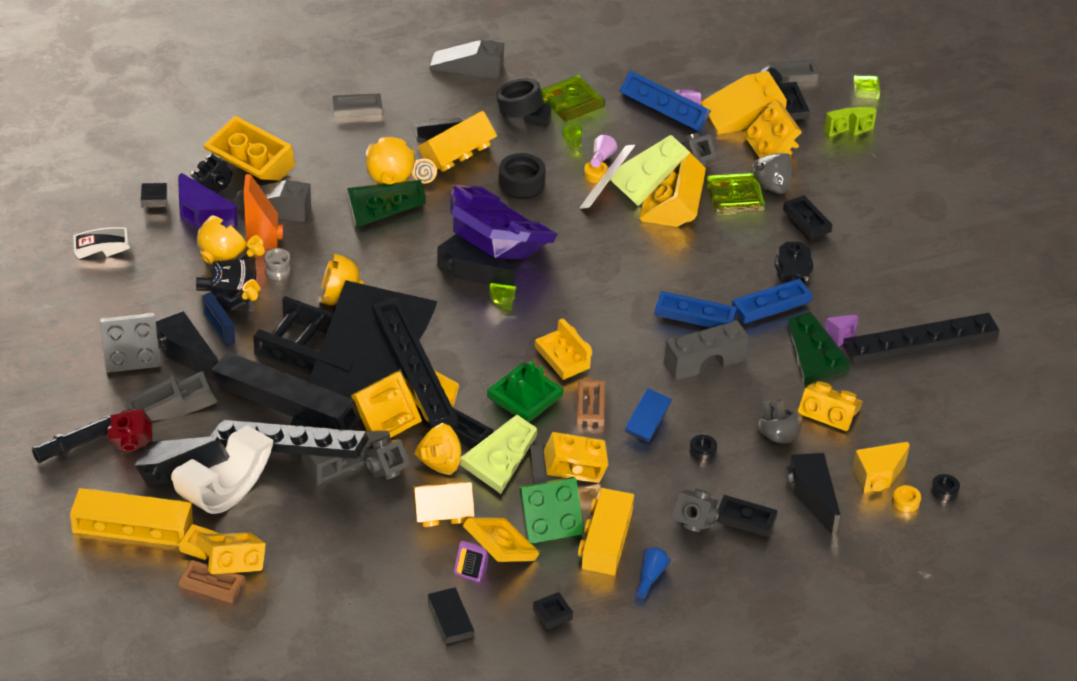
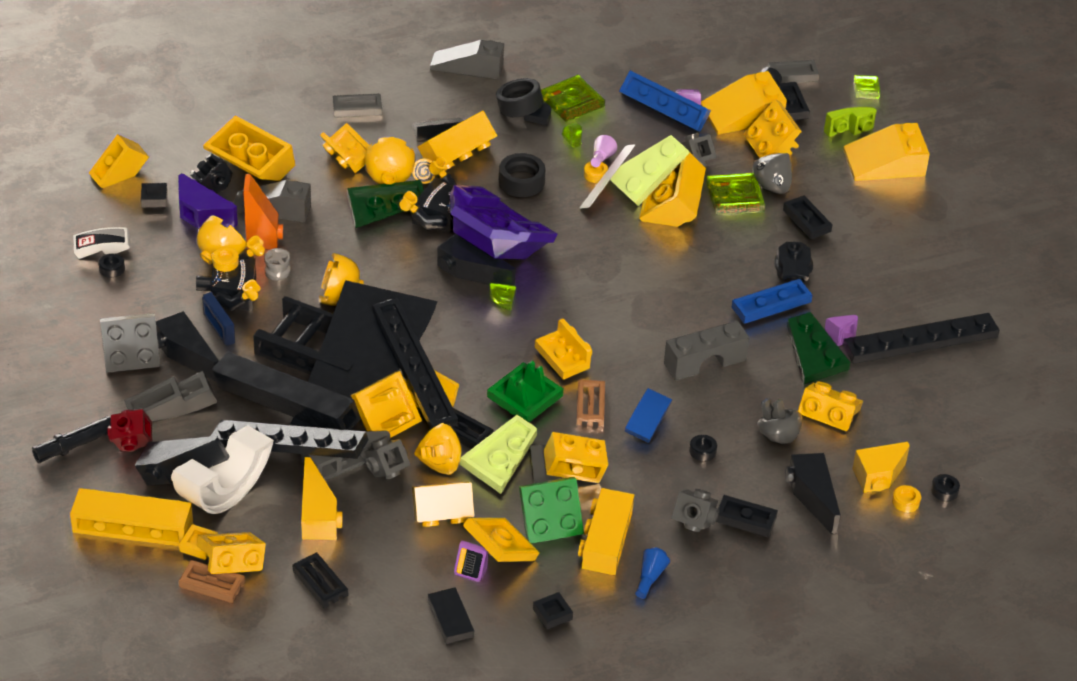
blue plate [654,291,737,328] -> none
none -> yellow slope [89,134,149,188]
none -> black tile [98,253,125,278]
none -> yellow tile [212,247,239,272]
none -> black tile [292,552,348,608]
none -> yellow slope [301,457,343,540]
none -> yellow bracket [320,123,369,174]
none -> black torso [399,156,457,232]
none -> yellow slope [843,123,930,181]

